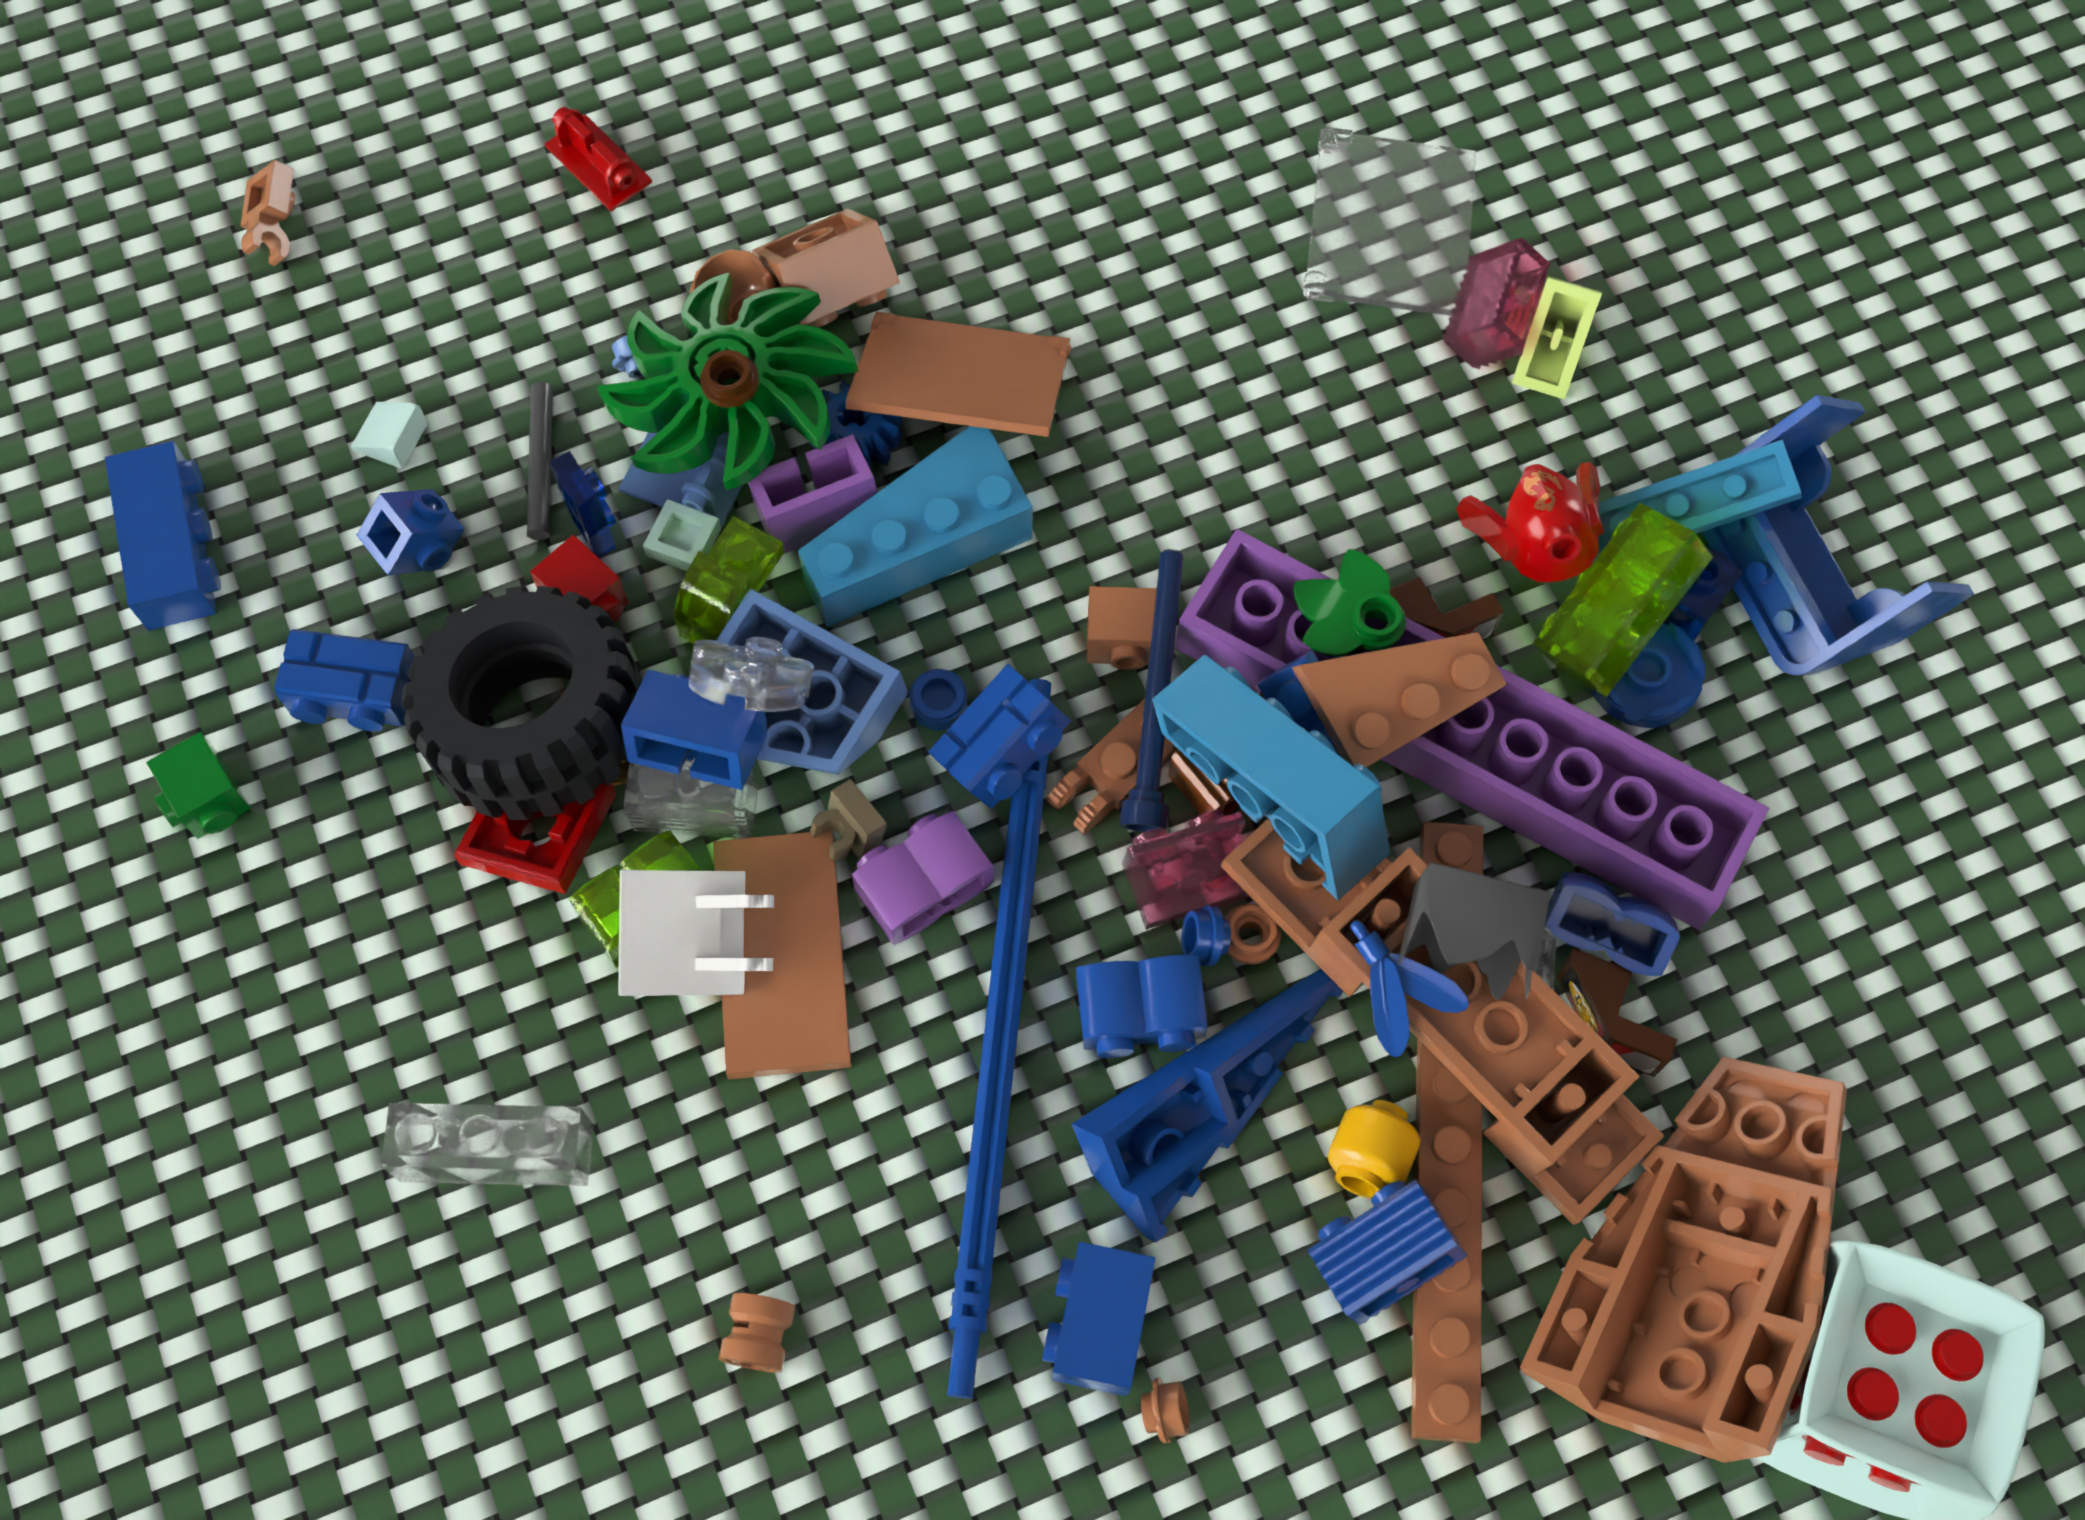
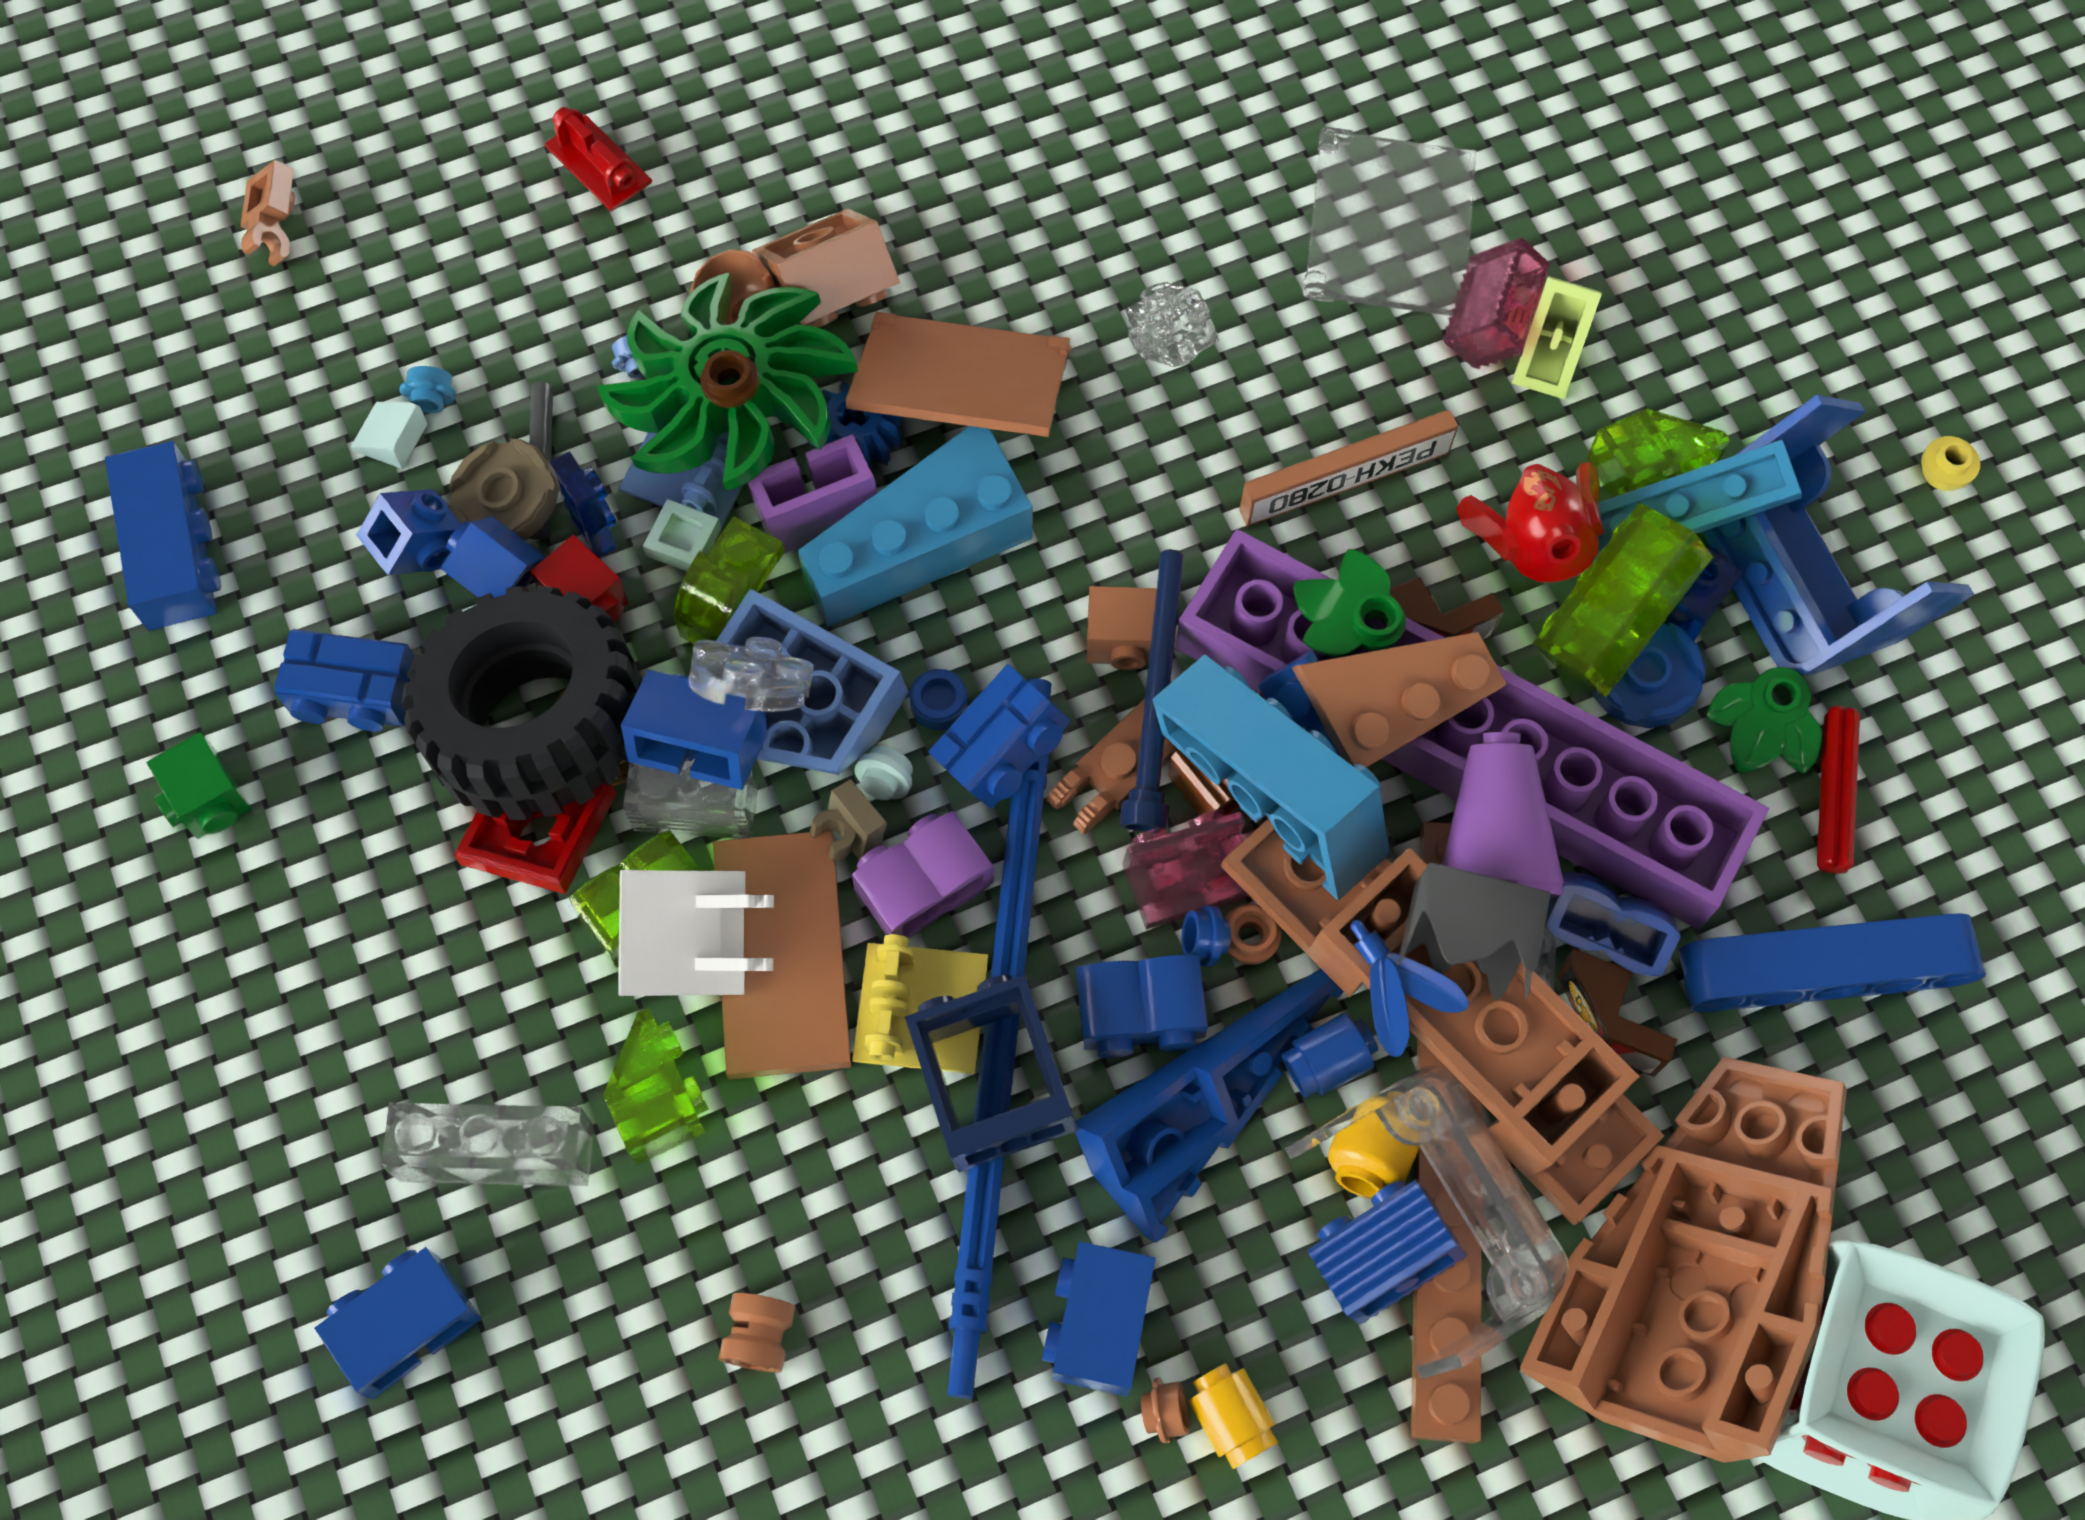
none -> blue piece [314,1247,482,1400]
none -> dark azure plate [399,366,456,413]
none -> blue brick [440,516,546,598]
none -> dark tan tile [447,439,559,541]
none -> clear neon green slope [603,1008,709,1165]
none -> light yellow hinge [852,934,988,1074]
none -> light aqua plate [855,746,913,800]
none -> dark blue window [905,975,1079,1172]
none -> clear brick [1125,282,1220,367]
none -> yellow brick [1188,1363,1279,1469]
none -> tile [1239,410,1459,527]
none -> blue brick [1281,1013,1379,1098]
none -> clear windscreen [1285,1065,1569,1379]
none -> medium lavender cone [1442,732,1564,897]
none -> clear neon green slope [1586,409,1731,498]
none -> blue beam [1678,913,1986,1013]
none -> green plate [1706,667,1822,774]
none -> red axle [1817,706,1860,874]
none -> light yellow plate [1921,436,1980,491]

